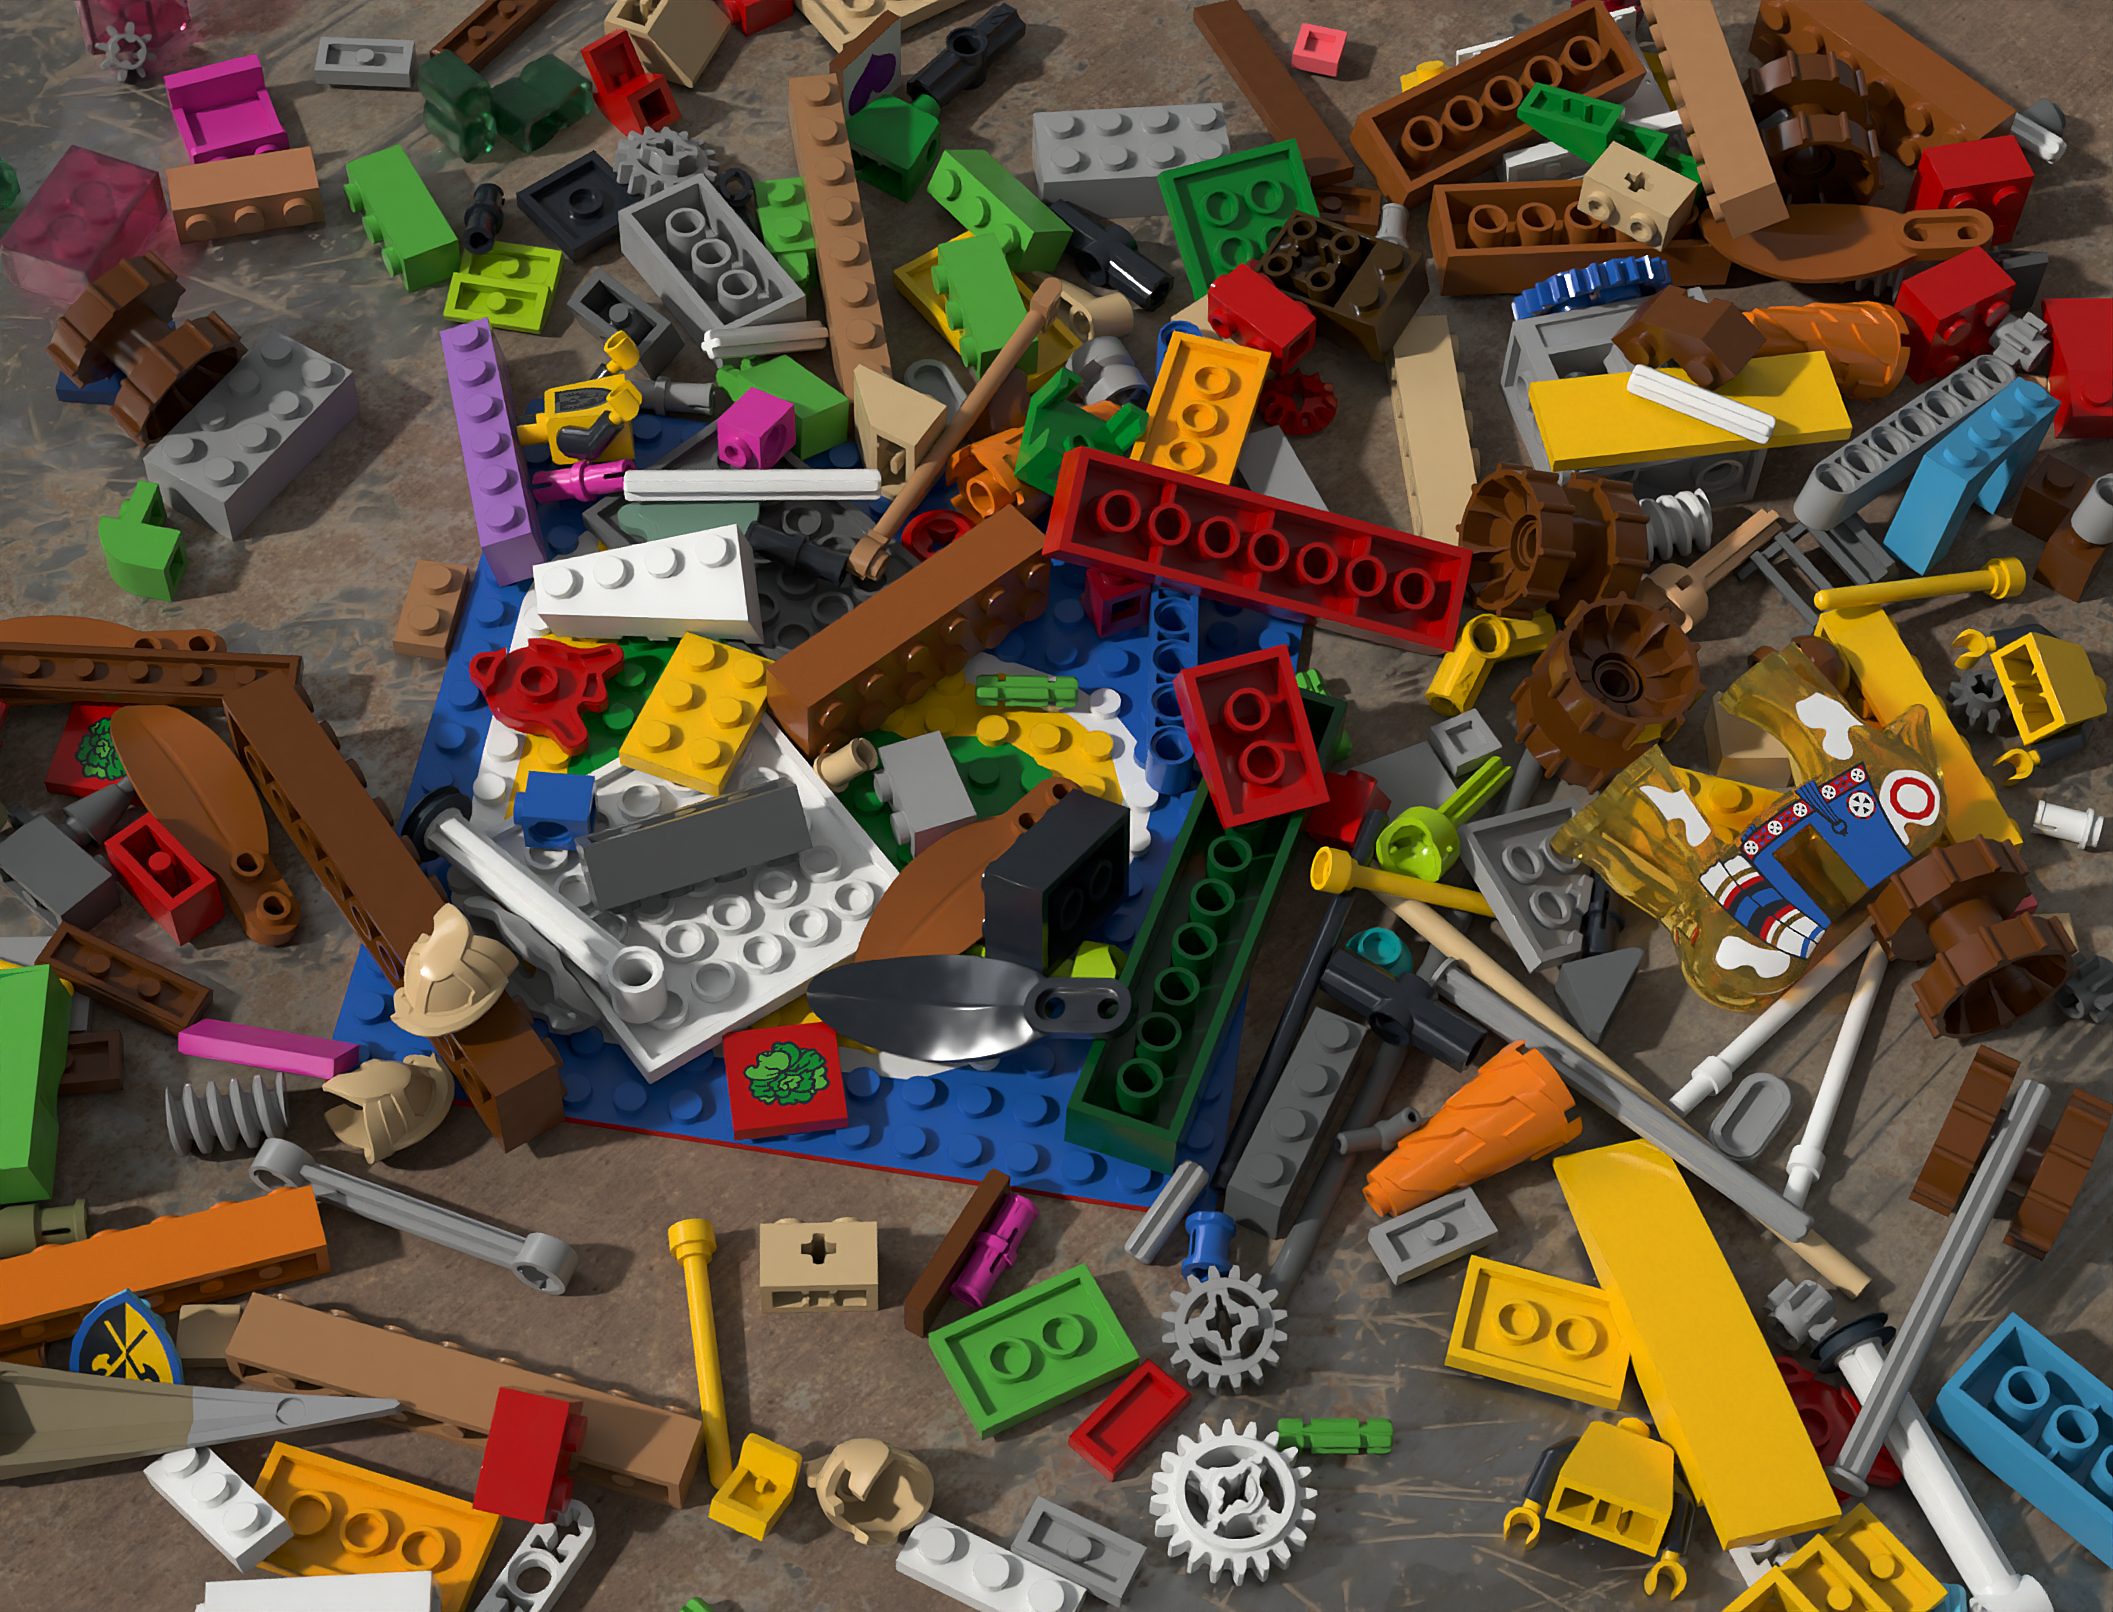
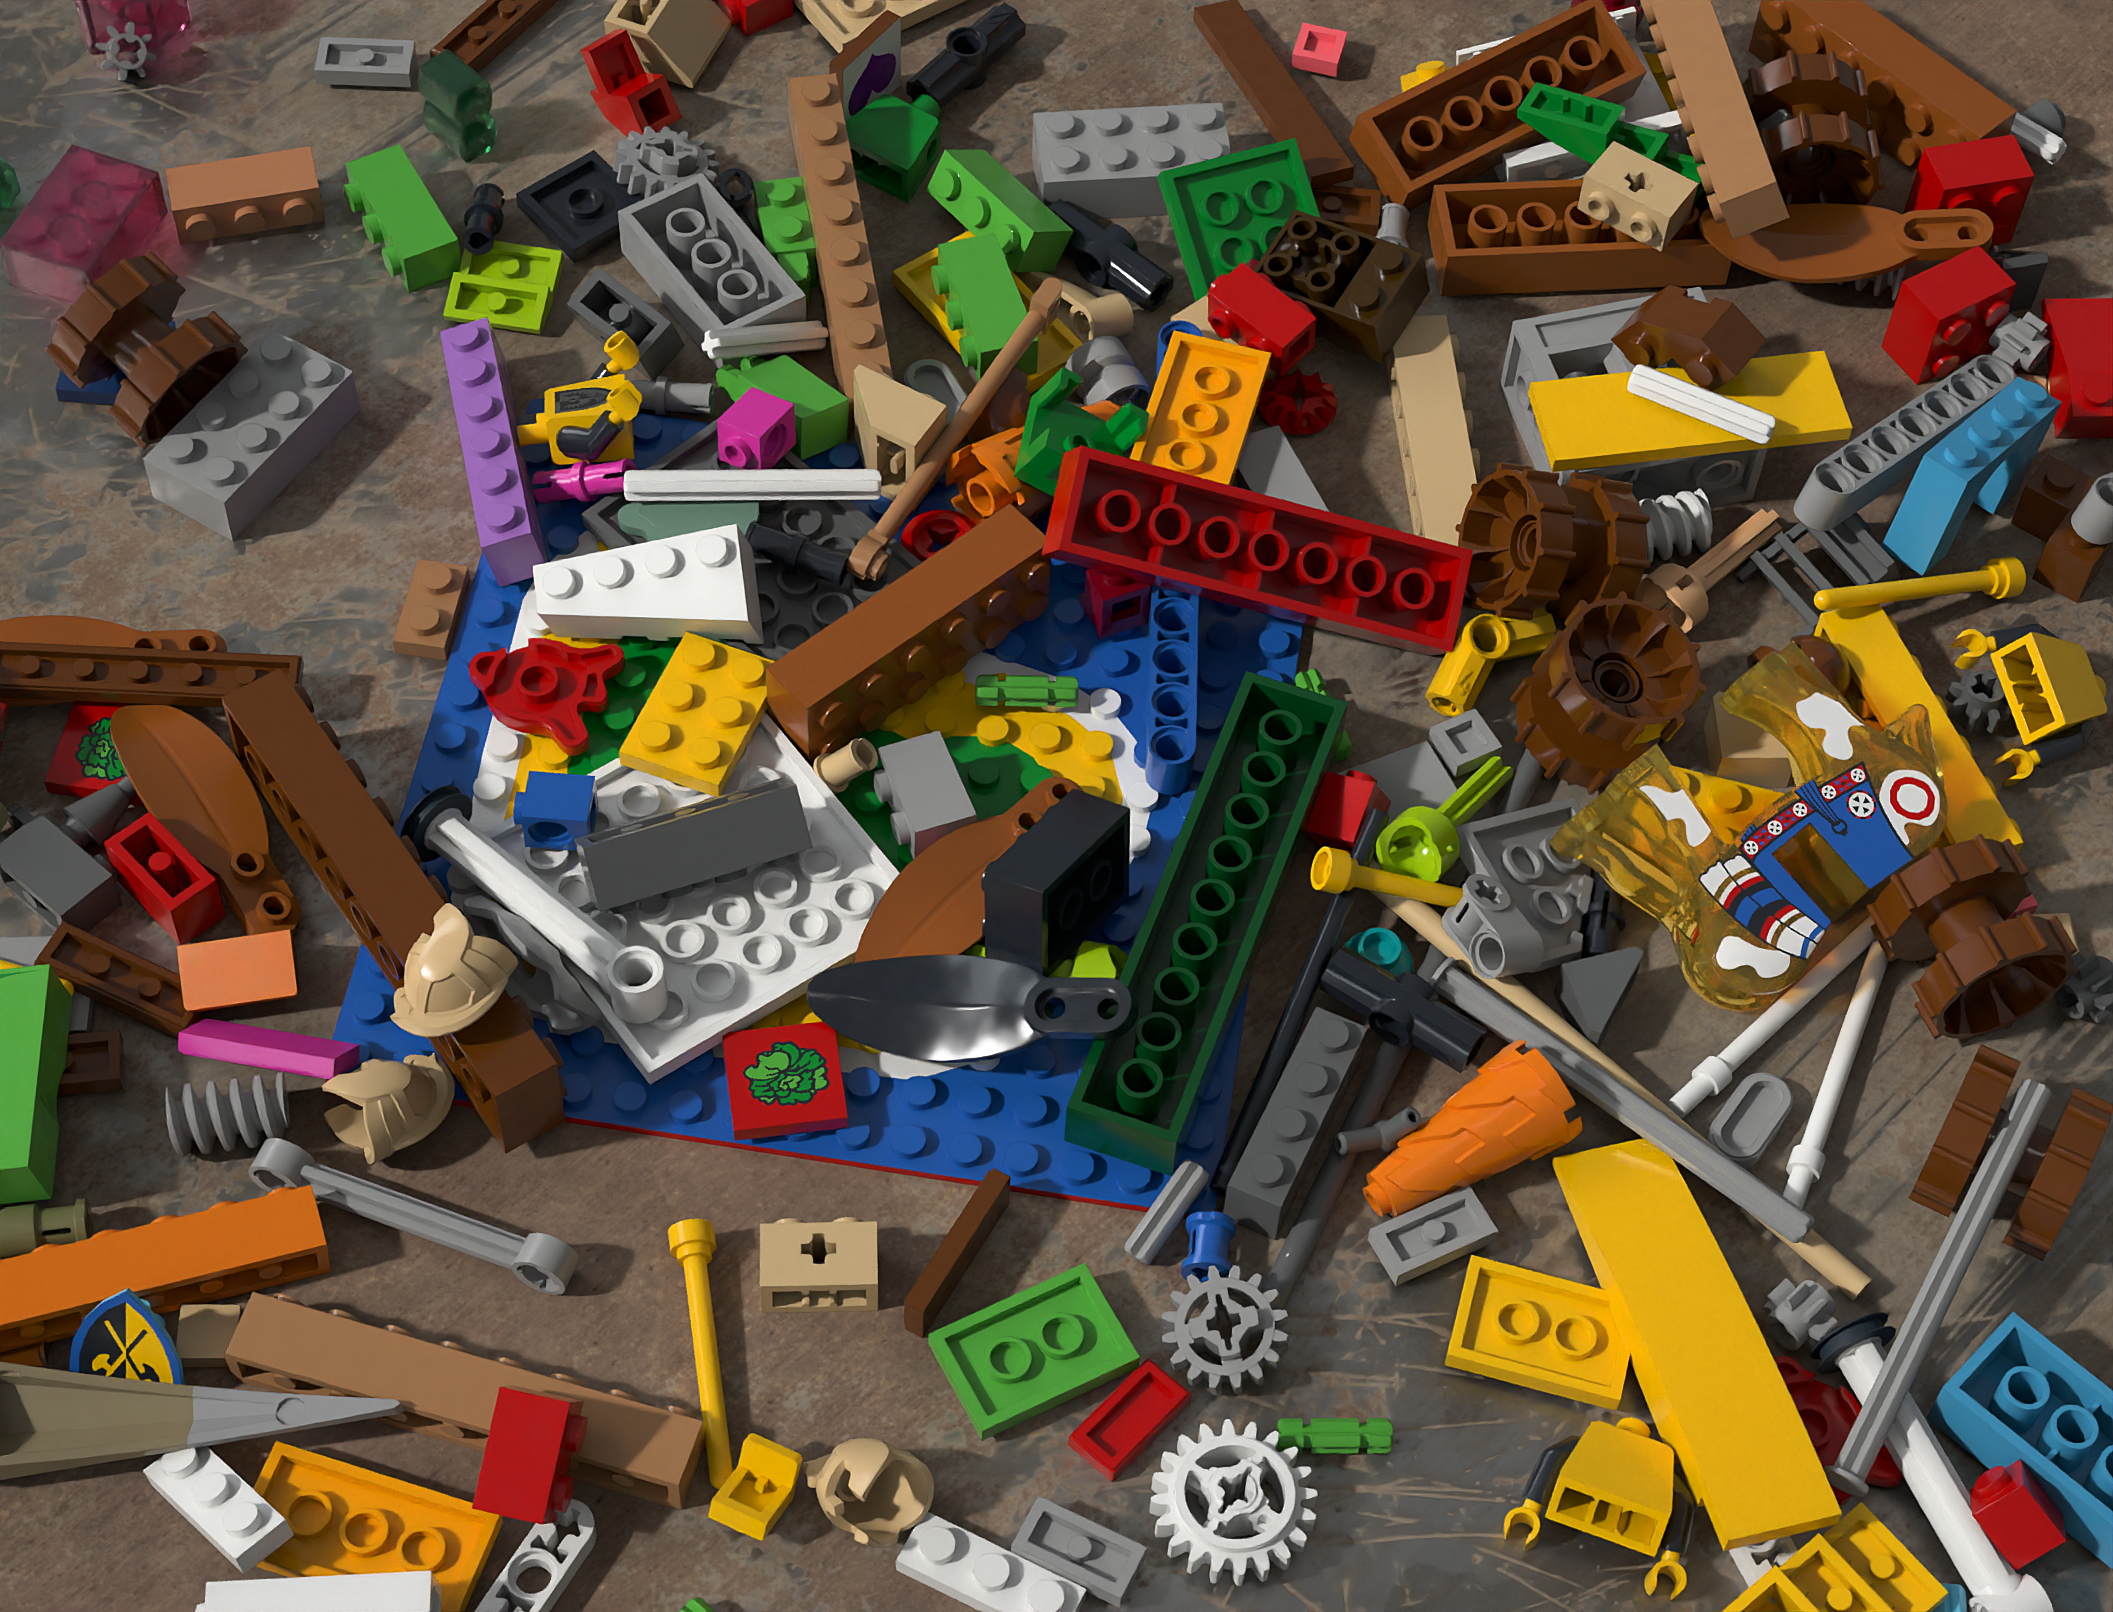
bright green brick [98,480,189,602] -> none
dark pink panel [163,53,290,165] -> none
clear green brick [484,54,594,153] -> none
dark pink pin [950,1193,1040,1308] -> none
red slope [1172,644,1330,830] -> none
blue gear [1511,255,1673,321] -> none
orange cone [1743,301,1911,402] -> none
white pin [2031,800,2104,850] -> none
none -> orange panel [177,930,298,1013]
none -> light grey piece [1441,874,1544,980]
none -> red brick [1970,1459,2067,1571]

